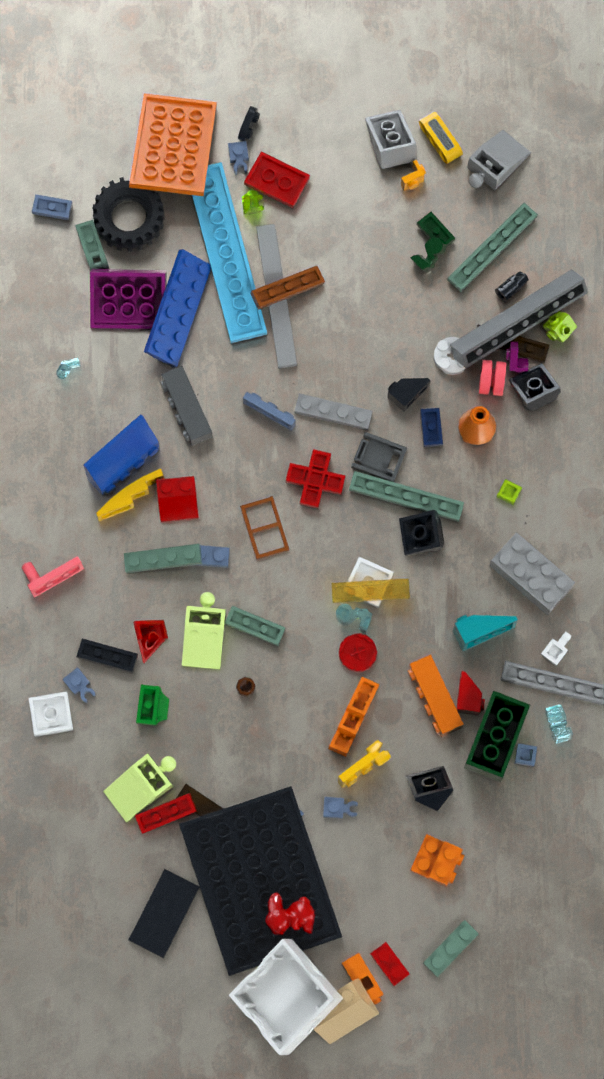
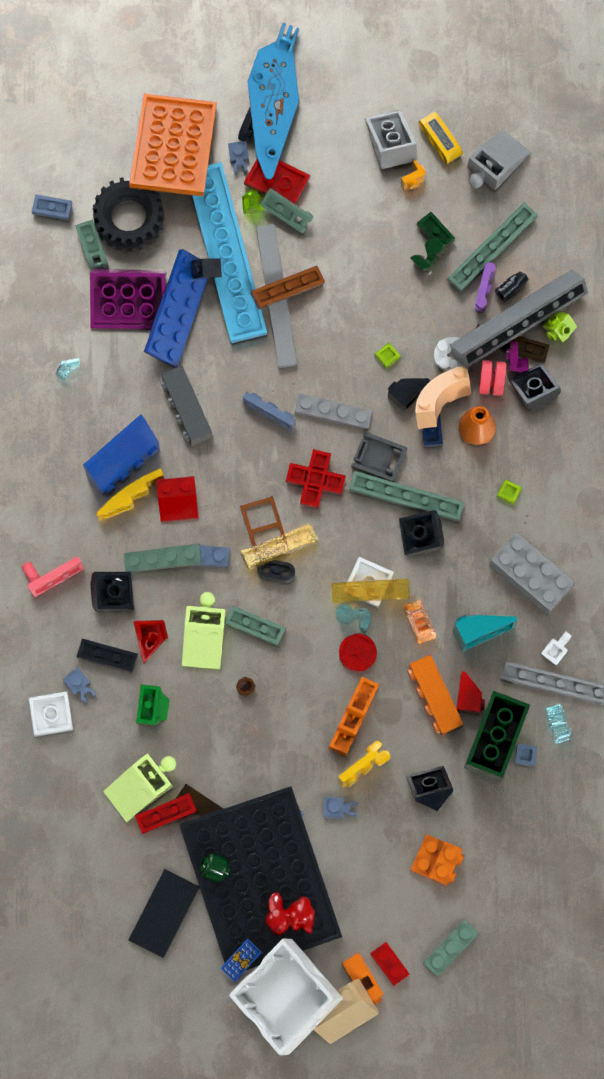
none -> black slope [90,572,134,613]
none -> black brick [191,258,222,279]
none -> dark green head [199,853,230,882]
none -> tile [220,939,262,982]
none -> clear yellow tile [241,524,318,570]
none -> dark azure wing [247,22,299,179]
none -> black plate [257,559,295,583]
none -> sand green plate [260,188,314,233]
none -> lime tile [374,342,401,369]
none -> clear orange slope [403,600,436,644]
none -> light nougat brick [416,366,471,429]
none -> medium lavender plate [475,262,496,313]

